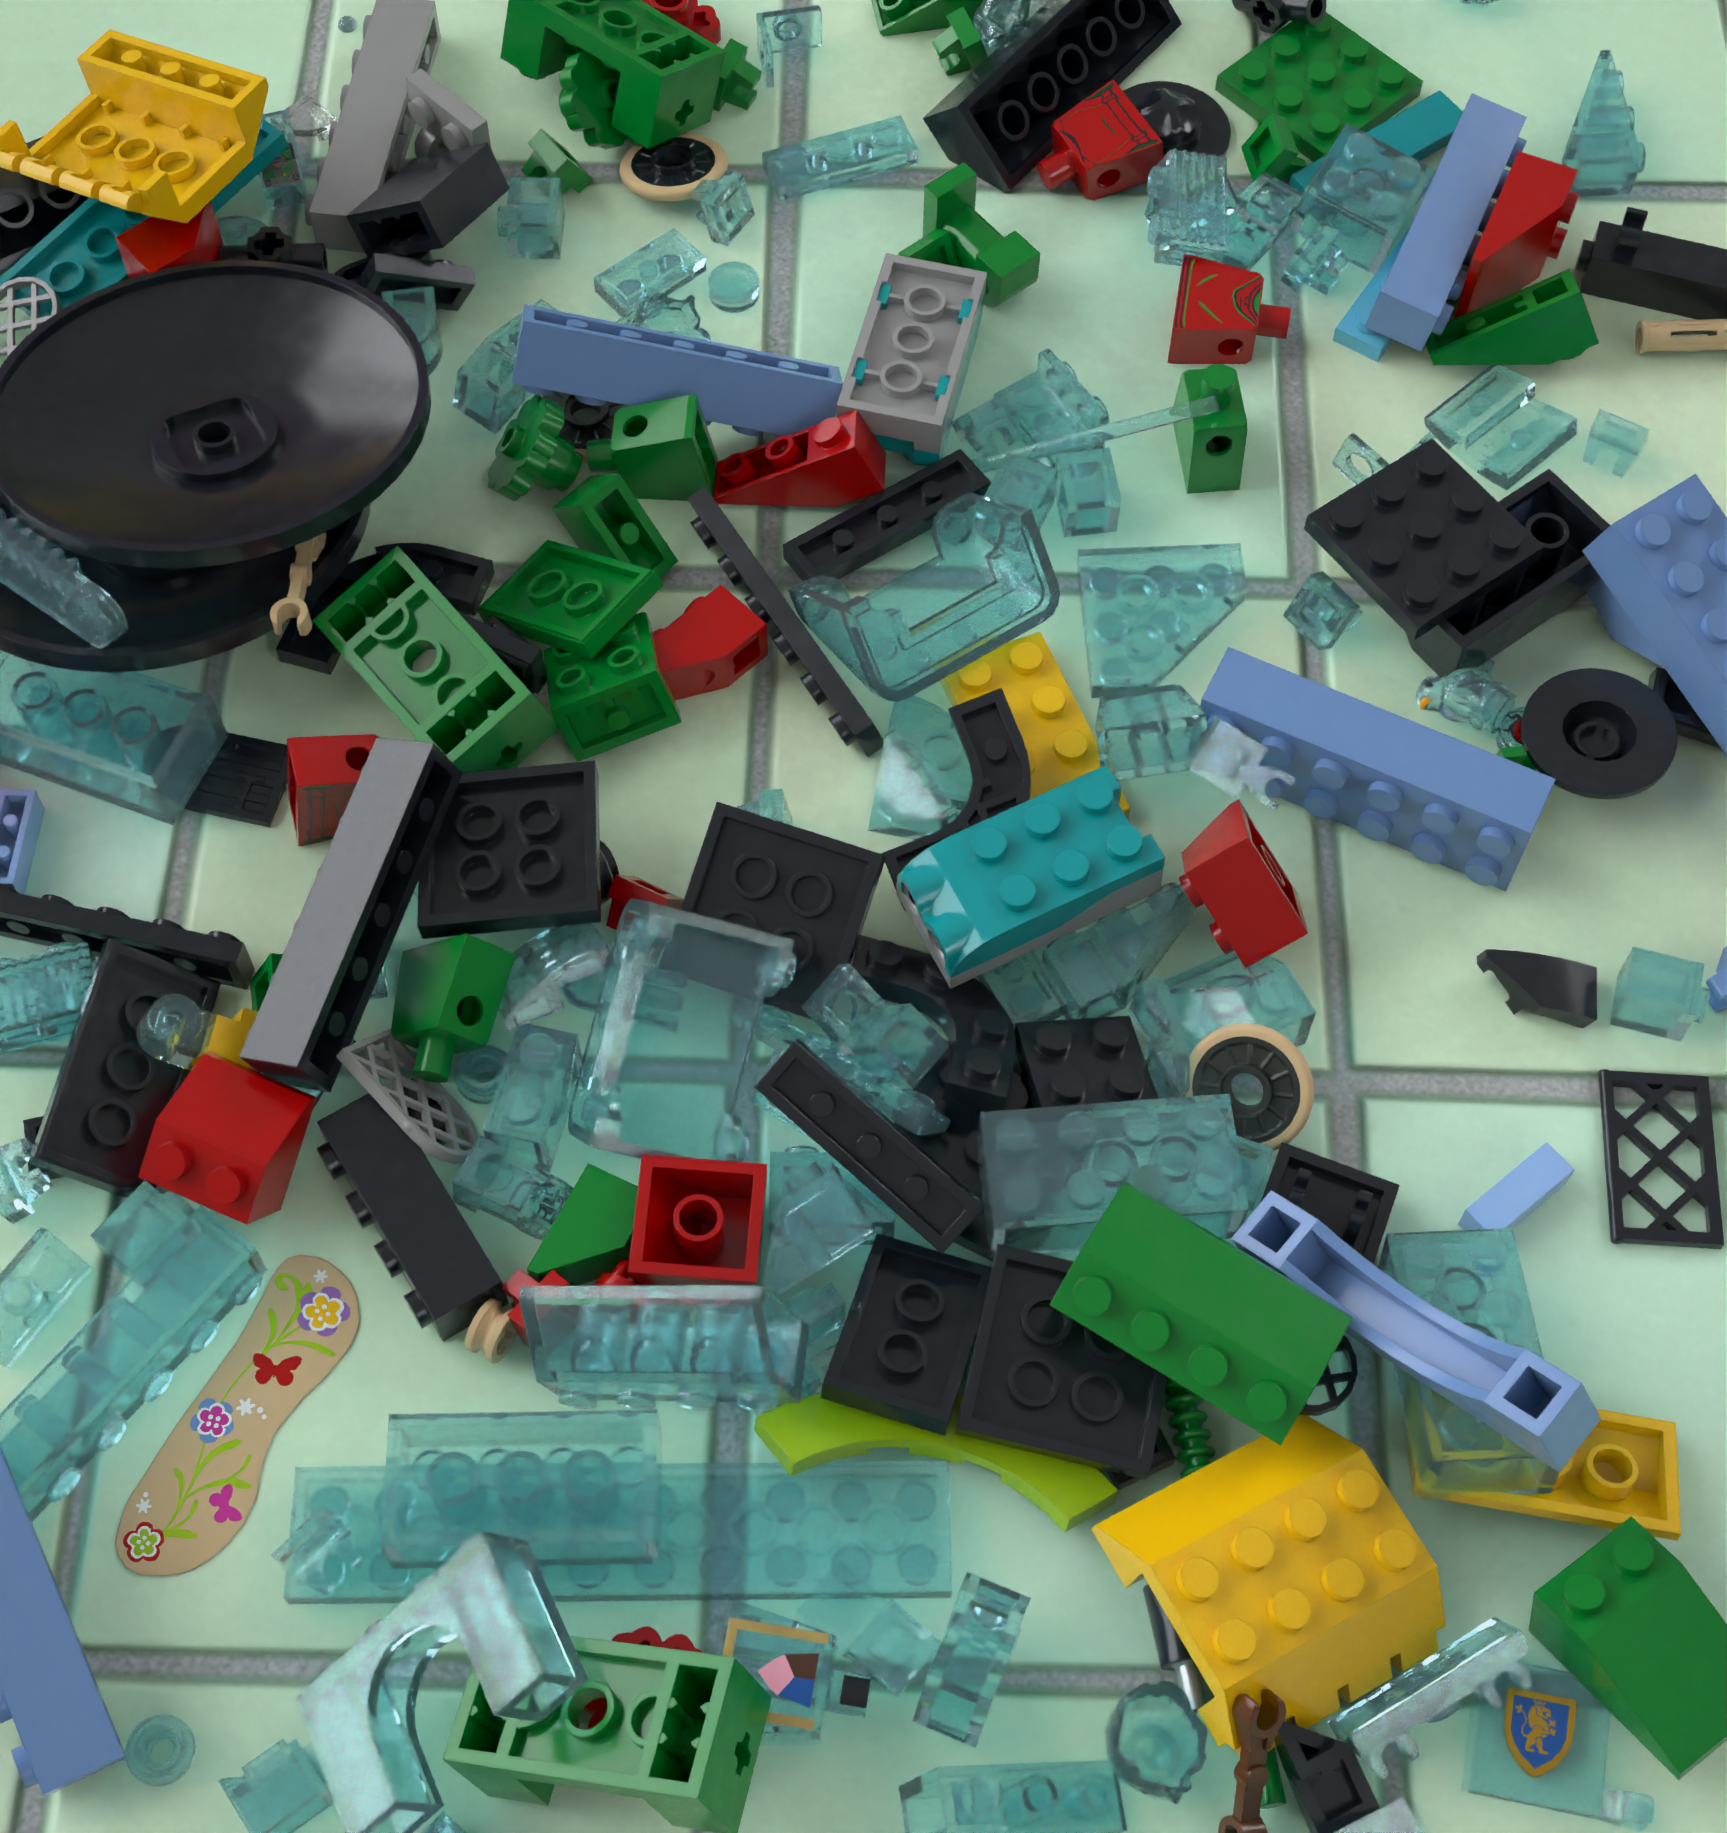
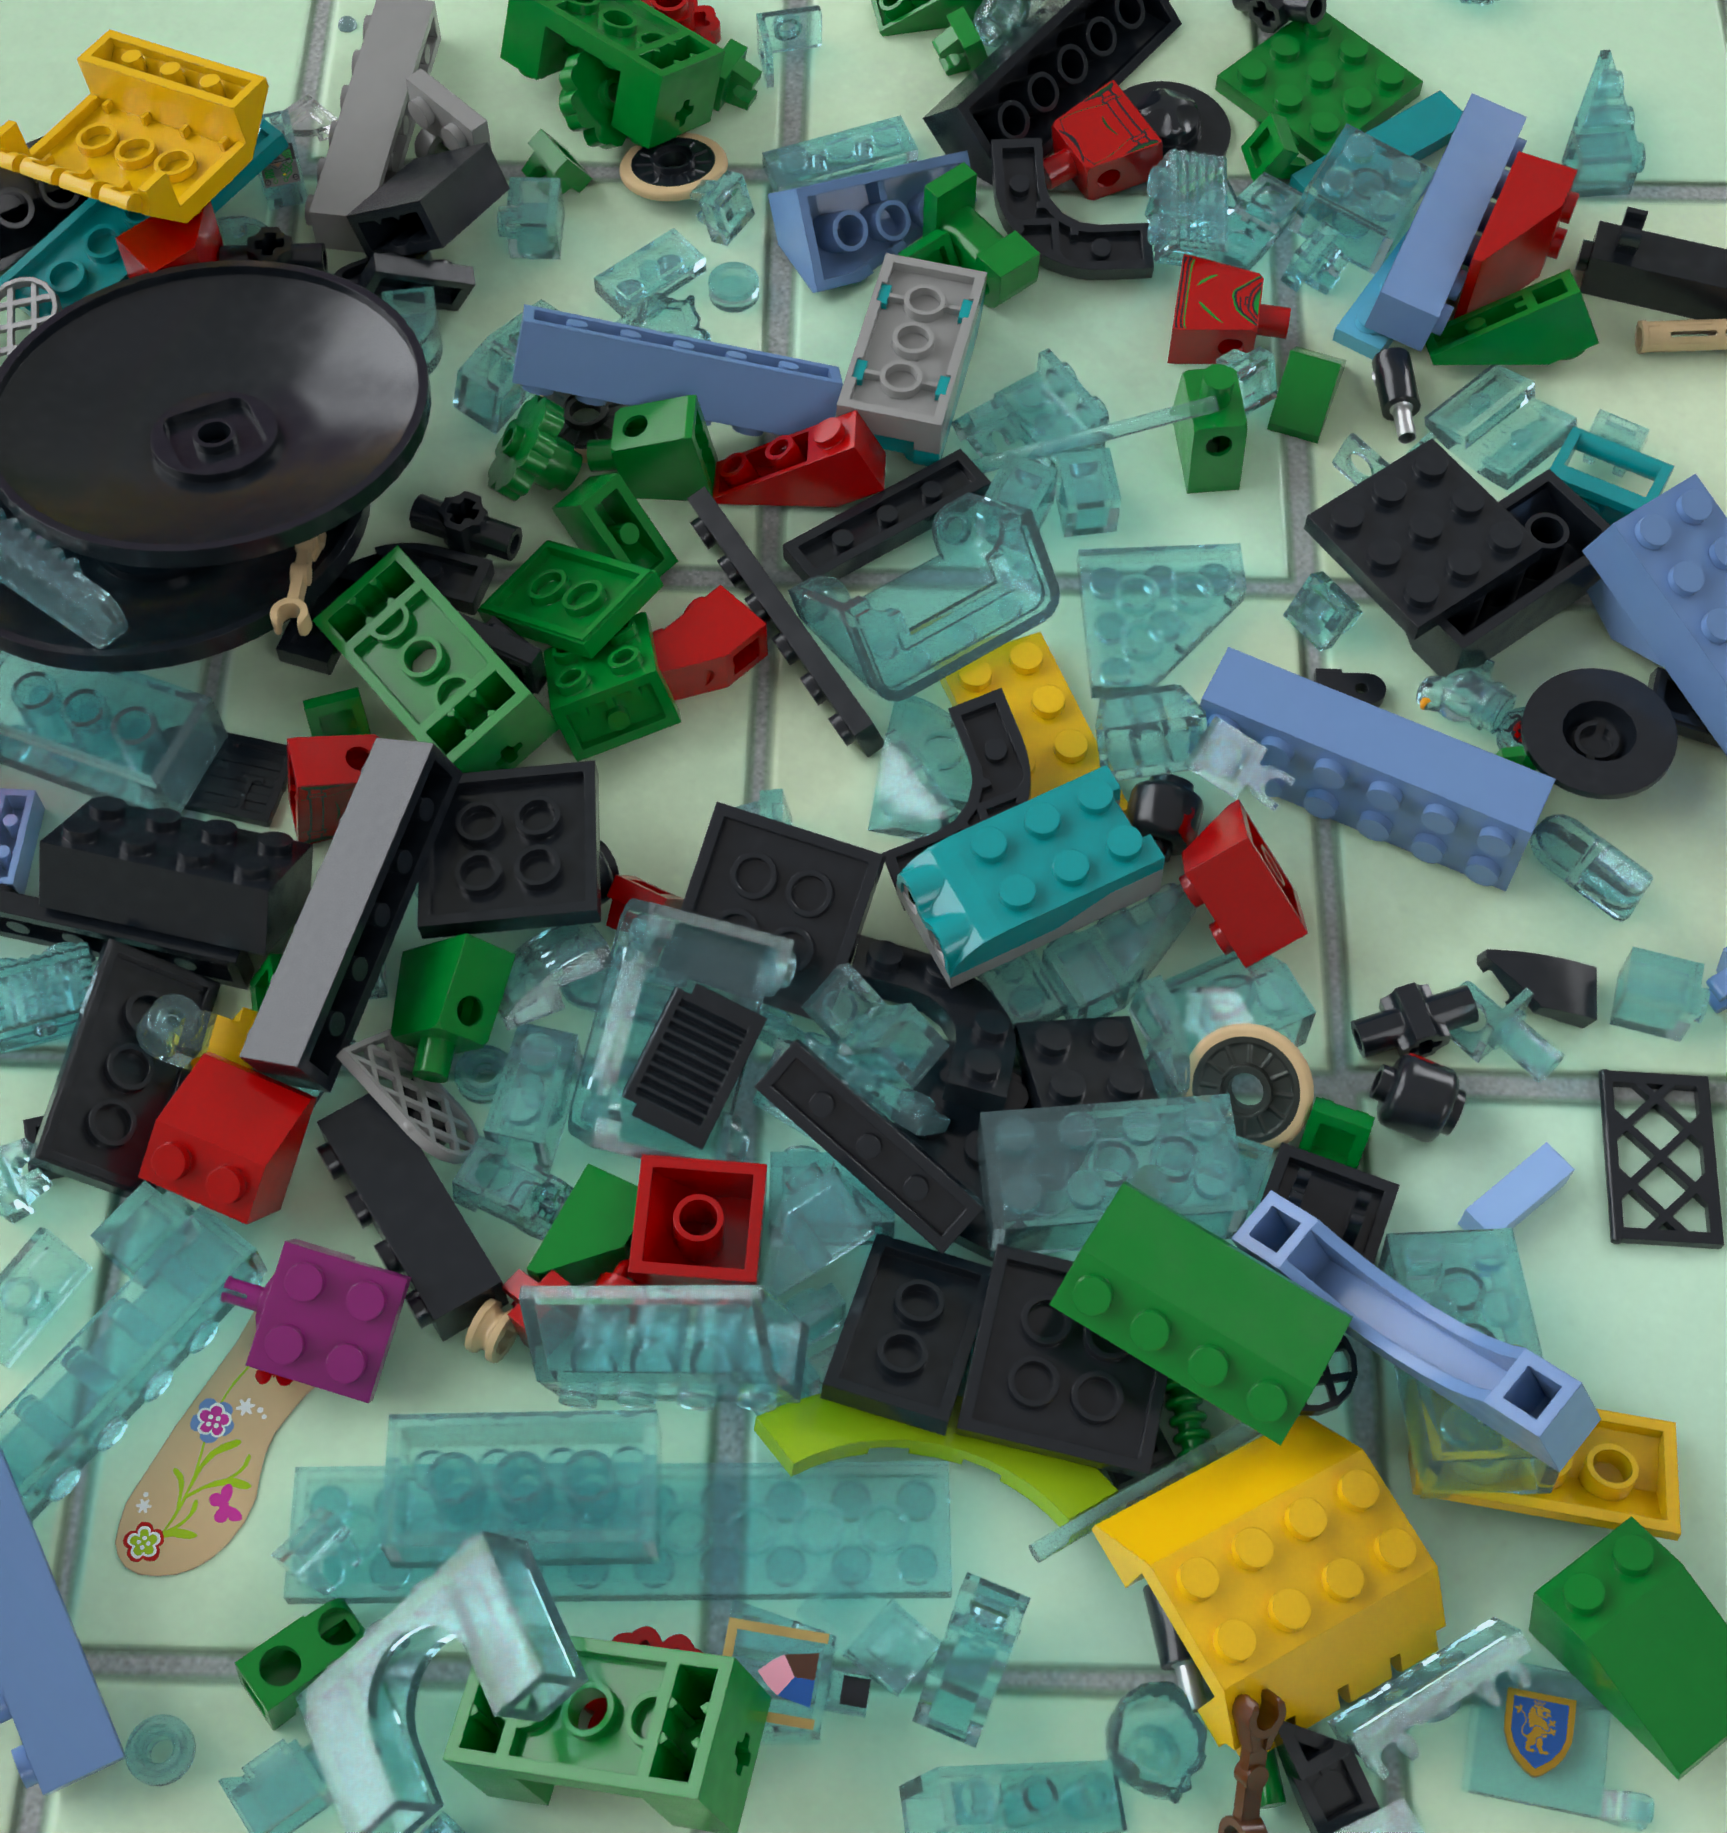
none -> black brick [39,796,313,956]
none -> magenta plate [220,1239,412,1403]
none -> green leg [235,1598,374,1731]
none -> green tile [303,687,371,737]
none -> black axle [409,491,523,561]
none -> black window [620,983,768,1150]
none -> medium blue wedge [768,150,977,293]
none -> black plate [990,138,1154,280]
none -> clear light blue axle [1029,1422,1261,1563]
none -> black head [1125,773,1204,863]
none -> clear light blue tile [1216,346,1277,415]
none -> green slope [1267,346,1346,444]
none -> green tile [1298,1097,1375,1169]
none -> black piece [1314,668,1386,707]
none -> black axle [1351,982,1479,1058]
none -> black head [1369,1053,1466,1142]
none -> black piece [1372,347,1421,444]
none -> clear light blue bracket [1449,981,1565,1083]
none -> clear light blue arm [1530,814,1653,922]
none -> teal tile [1550,426,1675,525]

